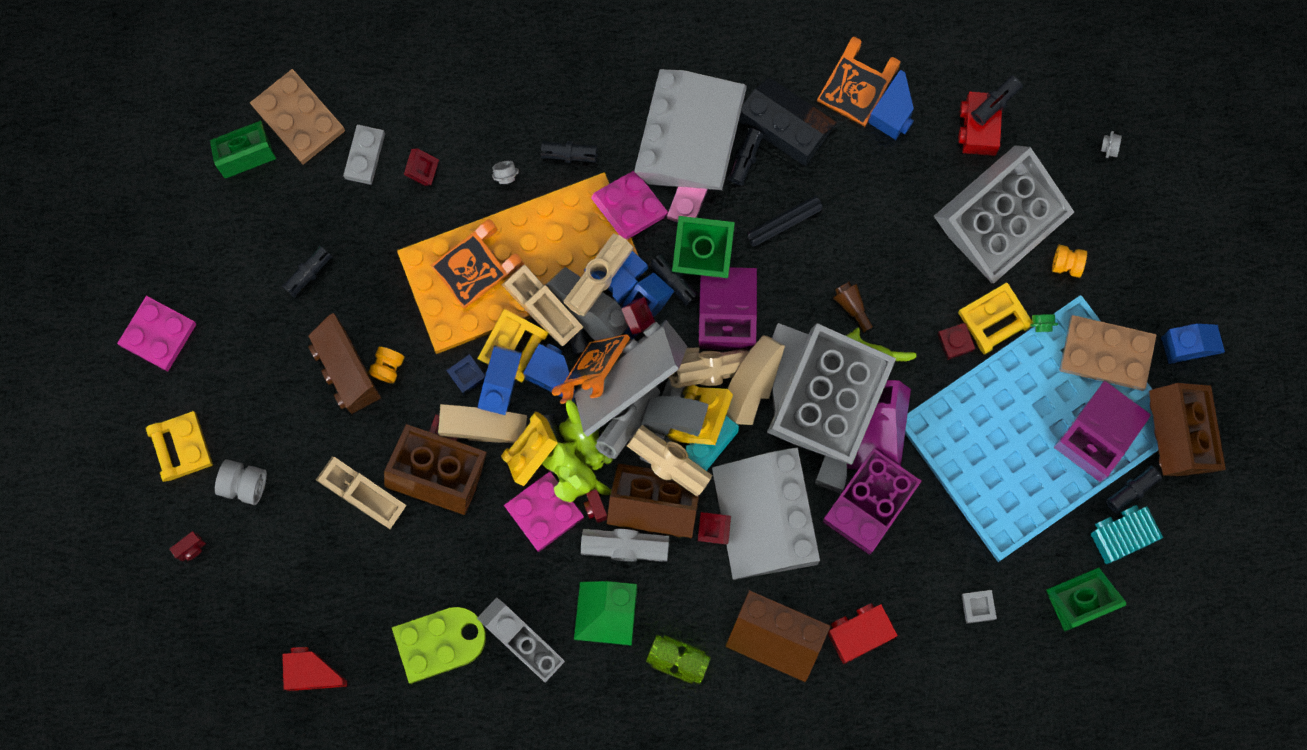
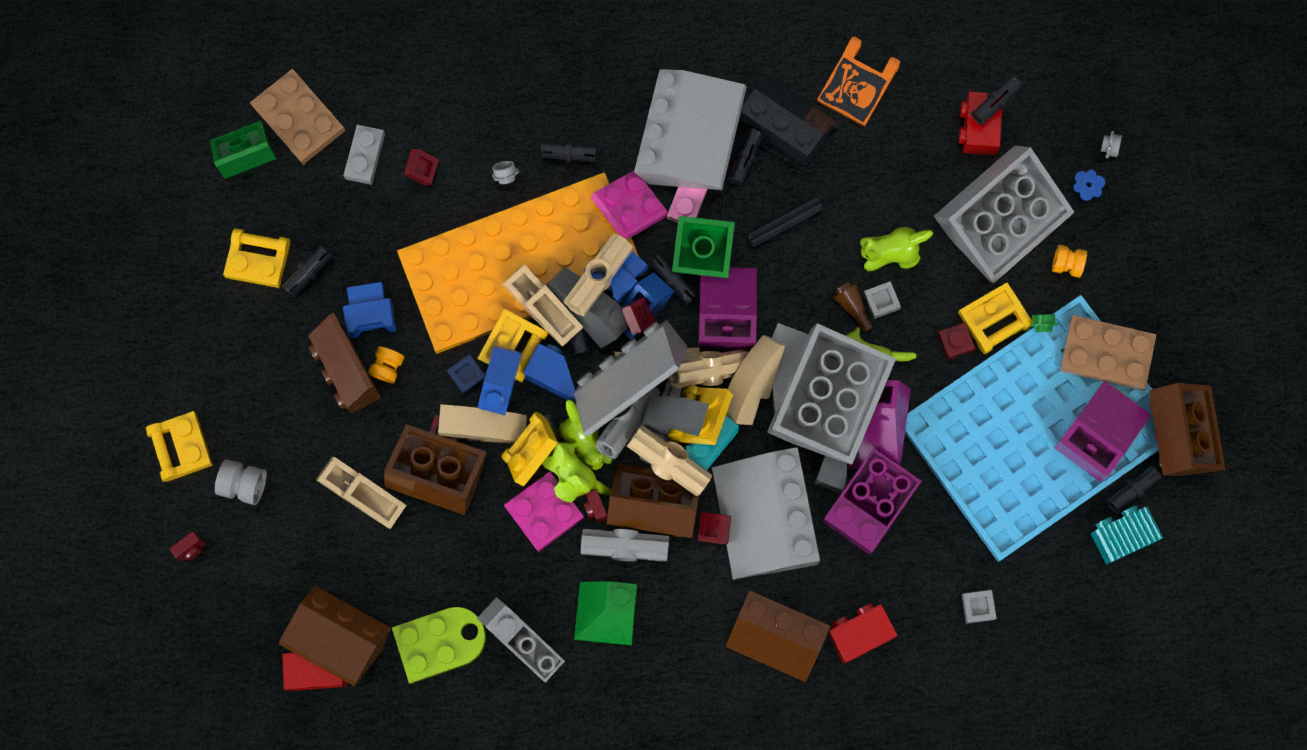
dark pink plate [117,296,196,372] -> none
flag [431,219,524,309] -> none
orange flag [552,334,630,404] -> none
clear neon green piece [646,635,711,684] -> none
blue slope [868,70,914,140] -> none
green slope [1047,568,1126,631] -> none
blue slope [1162,324,1225,364] -> none
none -> yellow plate [223,228,290,288]
none -> reddish brown slope [279,586,390,687]
none -> blue piece [343,282,397,339]
none -> lime animal [860,227,933,271]
none -> light grey plate [863,281,901,319]
none -> blue plant [1073,170,1105,201]

